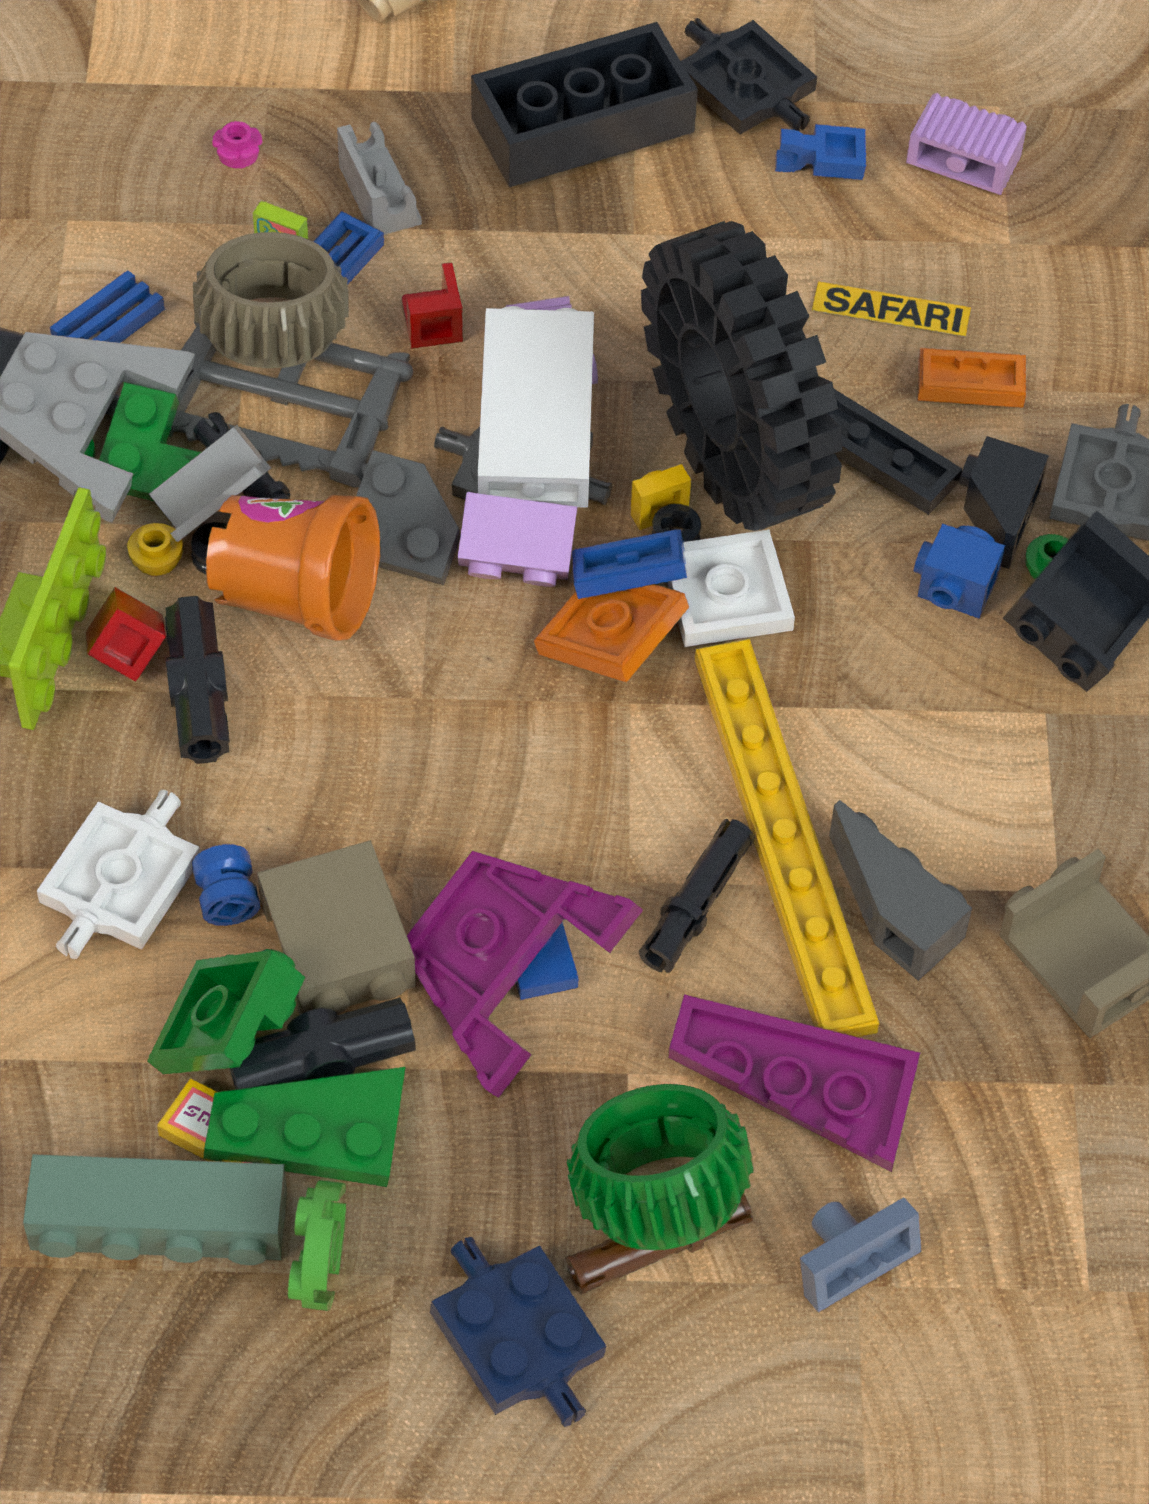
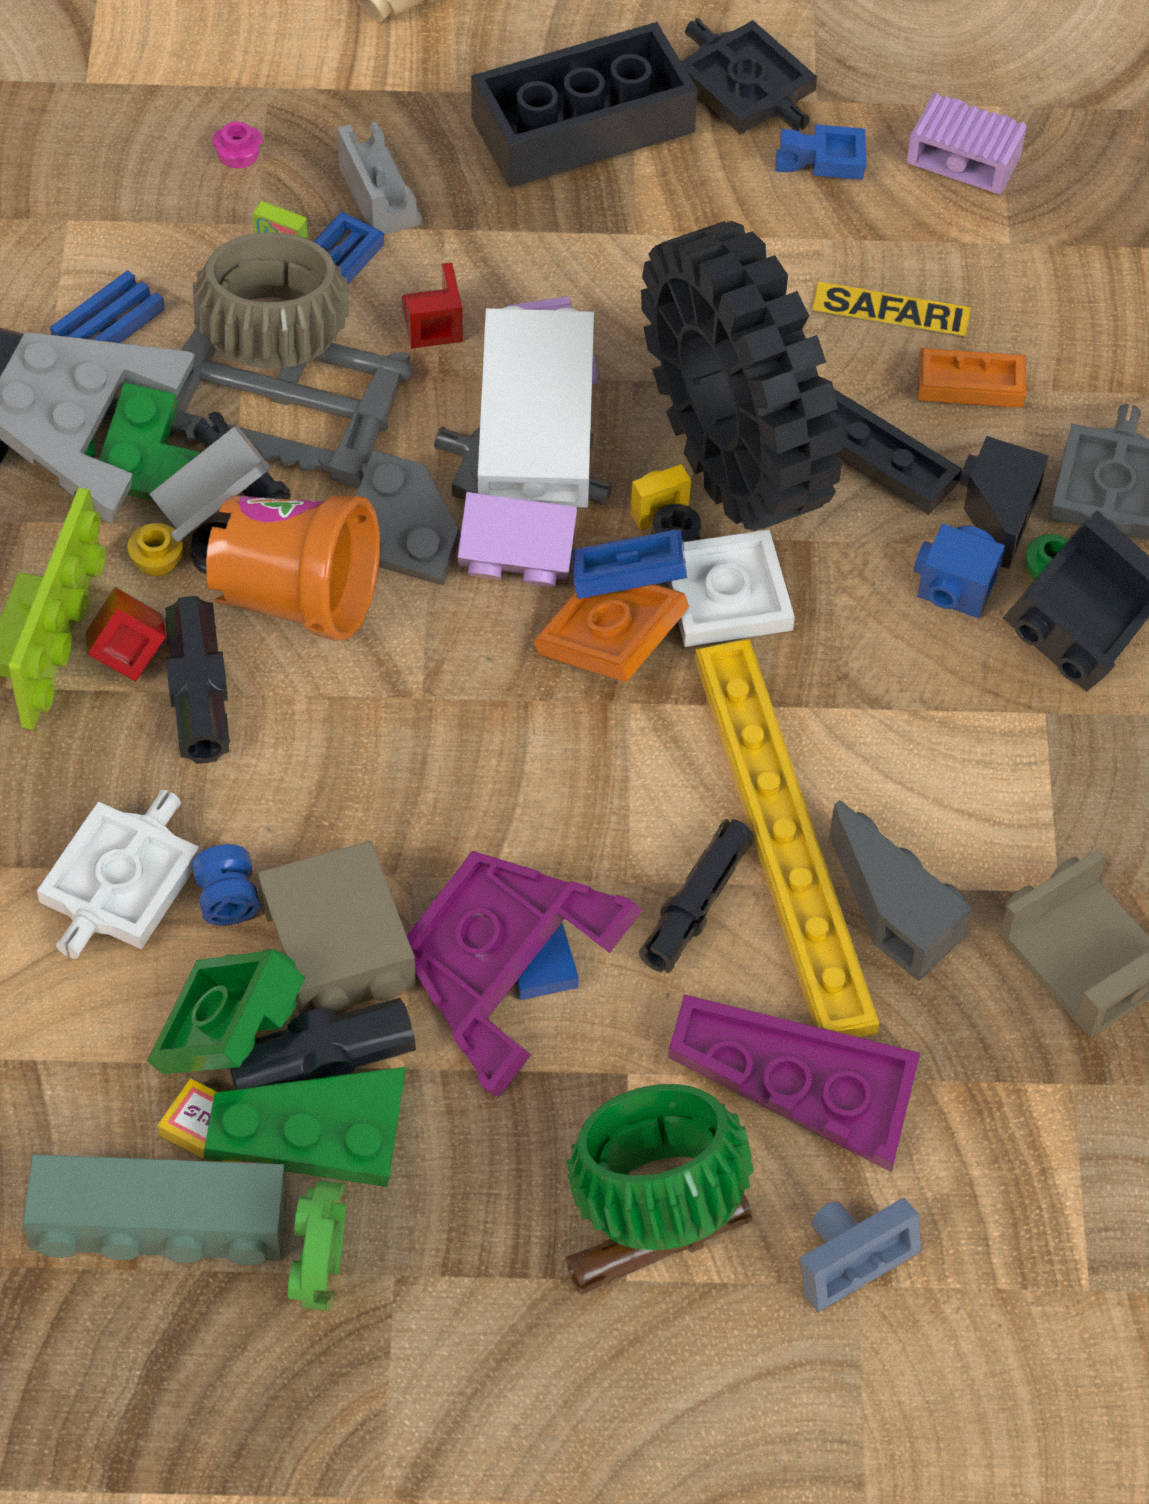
dark blue plate [430,1237,607,1427] -> none

